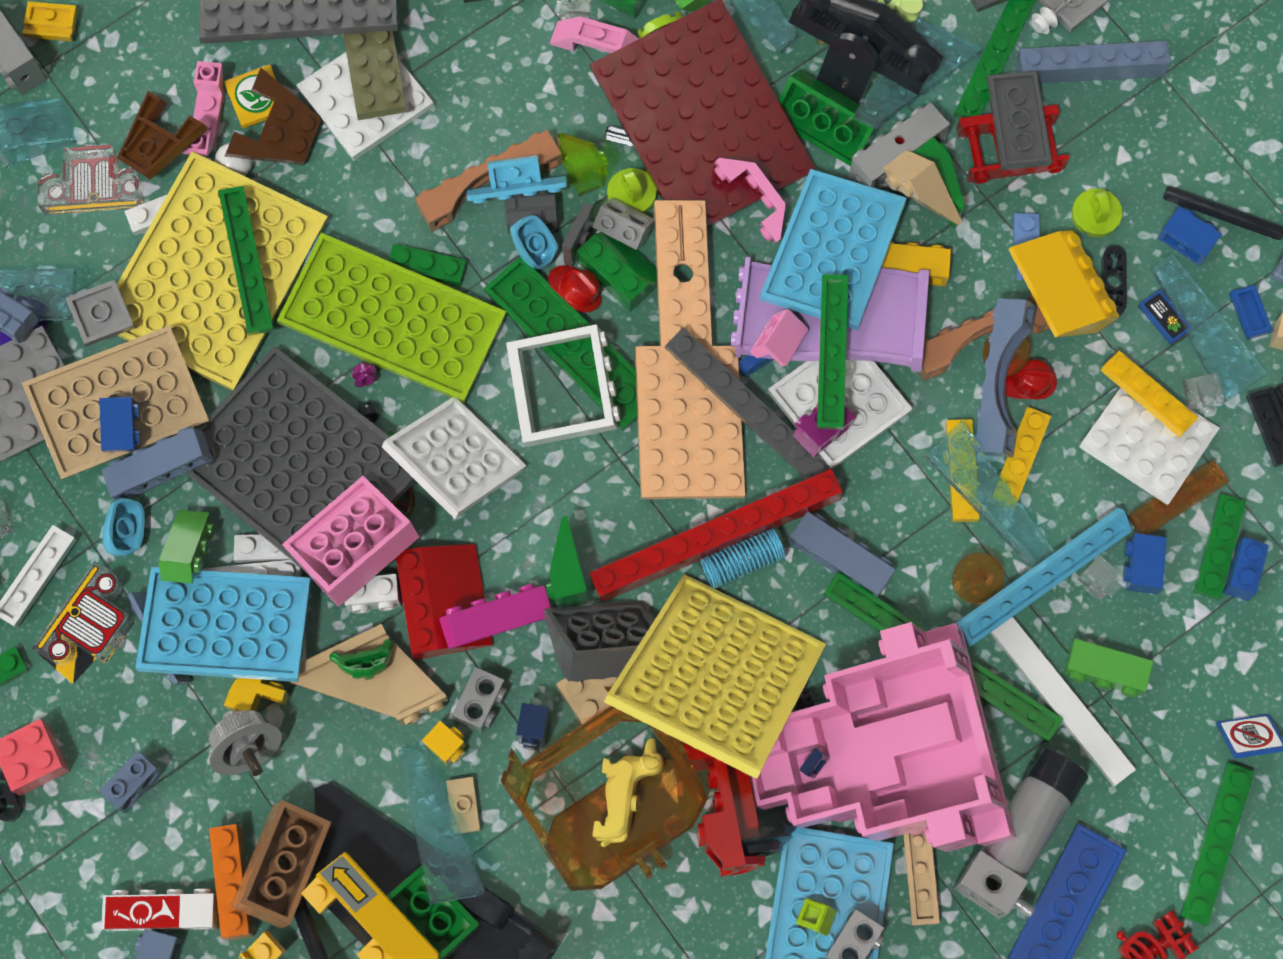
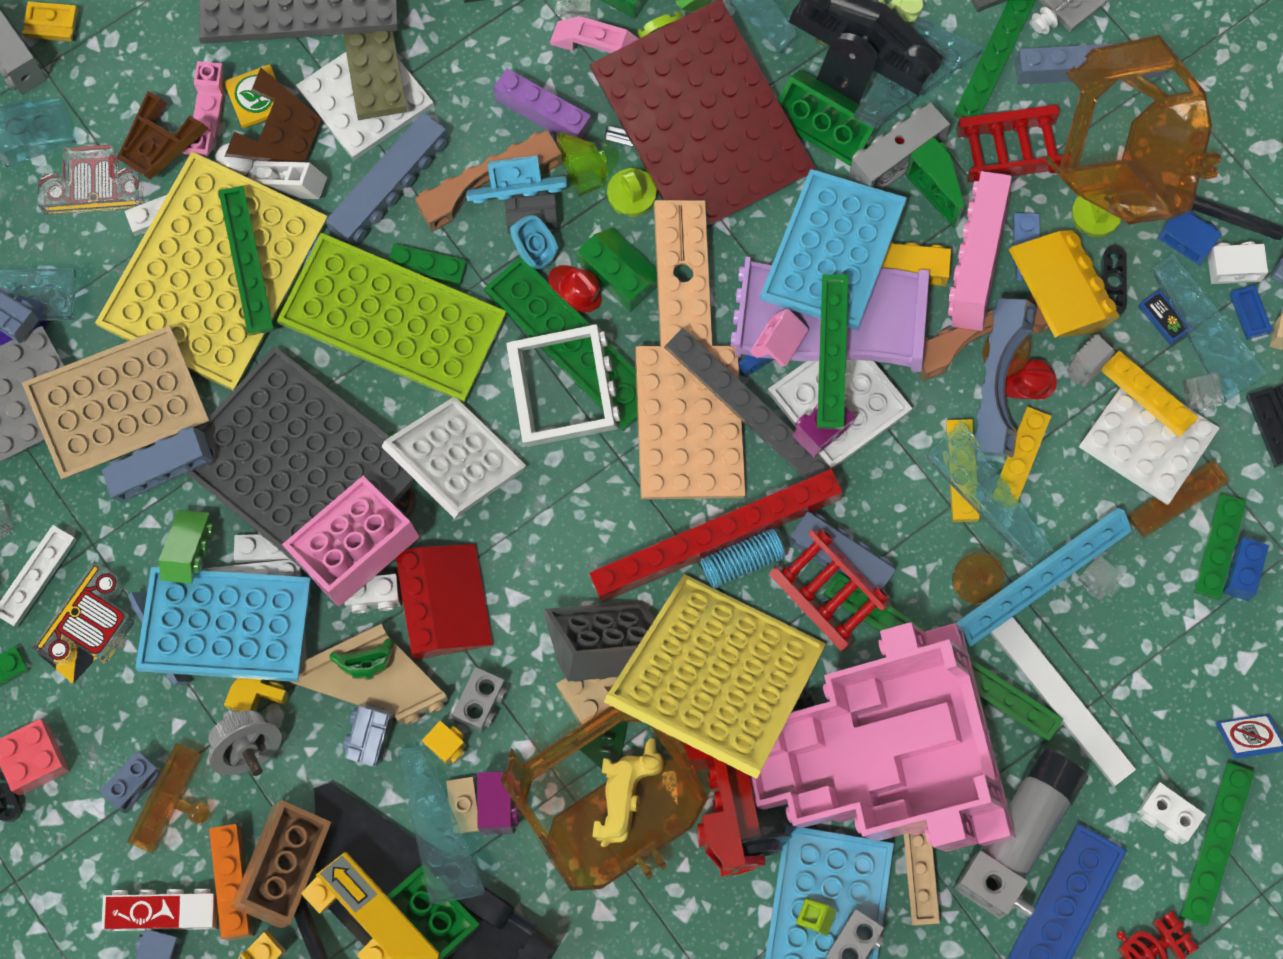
light grey plate [65,280,134,347] -> none
blue brick [99,397,140,453] -> none
medium azure piece [102,498,145,557] -> none
magenta plate [351,363,379,387] -> none
black hinge [357,402,380,423] -> none
dark pink brick [439,583,551,649] -> none
dark blue brick [516,703,551,751] -> none
green slope [546,516,588,608] -> none
dark grey plate [562,203,594,267] -> none
light grey brick [593,197,655,250] -> none
bright pink slope [714,158,786,244] -> none
dark blue tile [799,748,829,778] -> none
tan slope [883,150,962,225] -> none
dark grey tile [986,71,1052,170] -> none
bright green brick [1063,639,1153,698] -> none
blue brick [1122,533,1167,594] -> none
none -> clear orange plate [127,743,210,854]
none -> white slope [247,161,327,199]
none -> sand blue brick [325,112,448,246]
none -> brick [343,703,394,767]
none -> magenta brick [477,772,519,835]
none -> medium lavender brick [493,68,592,140]
none -> dark green piece [571,720,627,769]
none -> red fence [769,528,892,651]
none -> bright pink brick [948,171,1012,331]
none -> clear orange windscreen [1043,35,1222,225]
none -> light grey brick [1067,335,1115,387]
none -> white brick [1137,782,1206,844]
none -> white brick [1207,242,1268,284]

